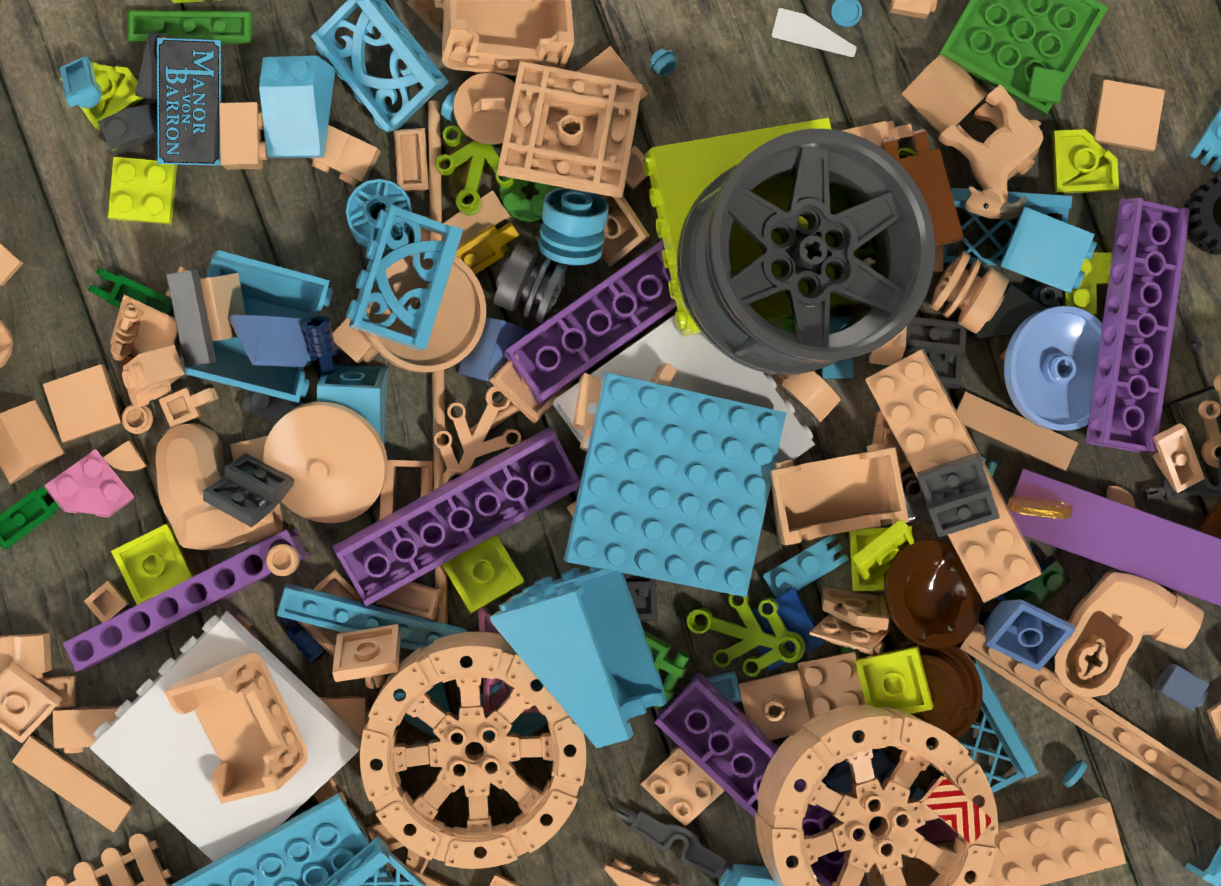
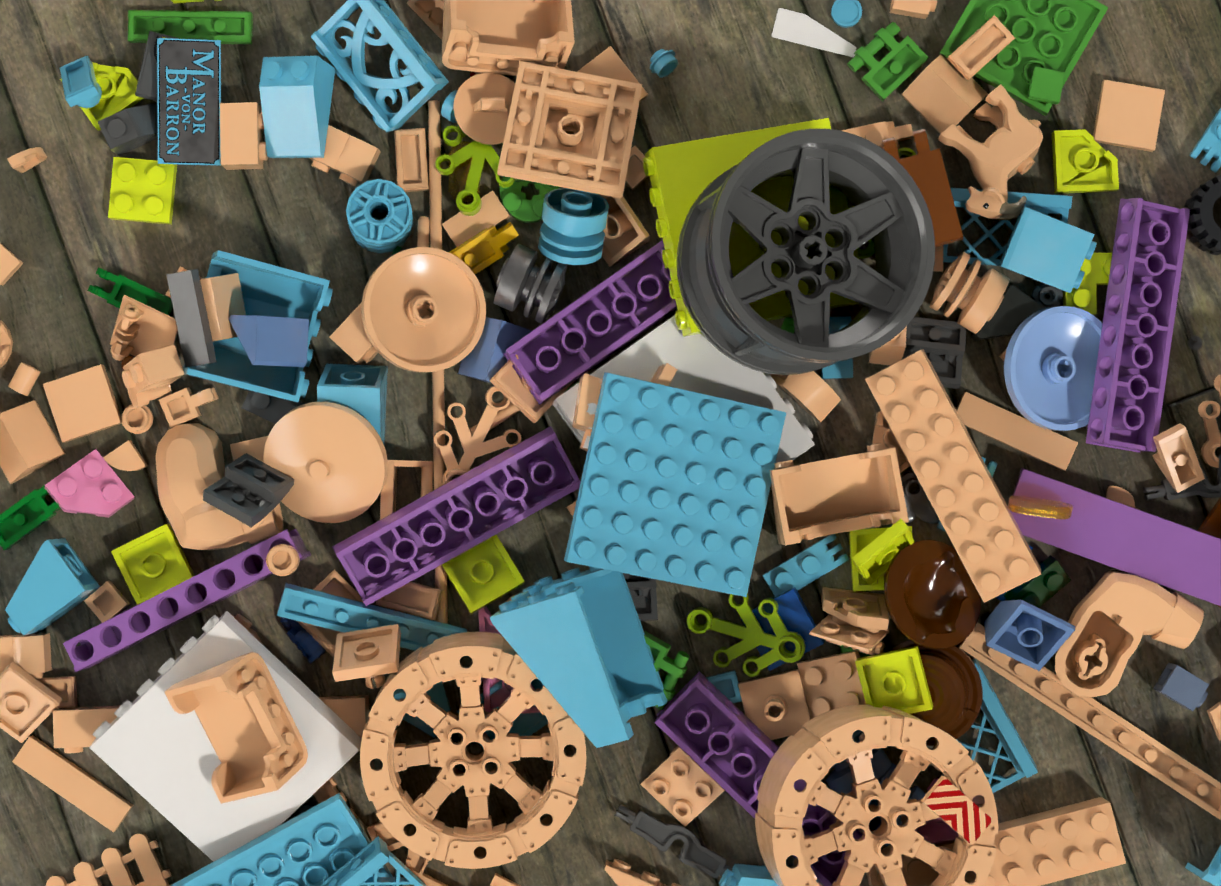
dark blue hinge [302,316,338,376] -> none
medium azure fence [346,204,463,351] -> none
dark grey slope [917,453,1000,537] -> none
medium azure piece [1062,759,1087,788] -> none
none -> medium azure slope [5,538,100,636]
none -> light nougat tile [7,147,47,173]
none -> light nougat hinge [8,362,41,396]
none -> bright green plate [847,22,929,102]
none -> light nougat tile [947,15,1015,81]

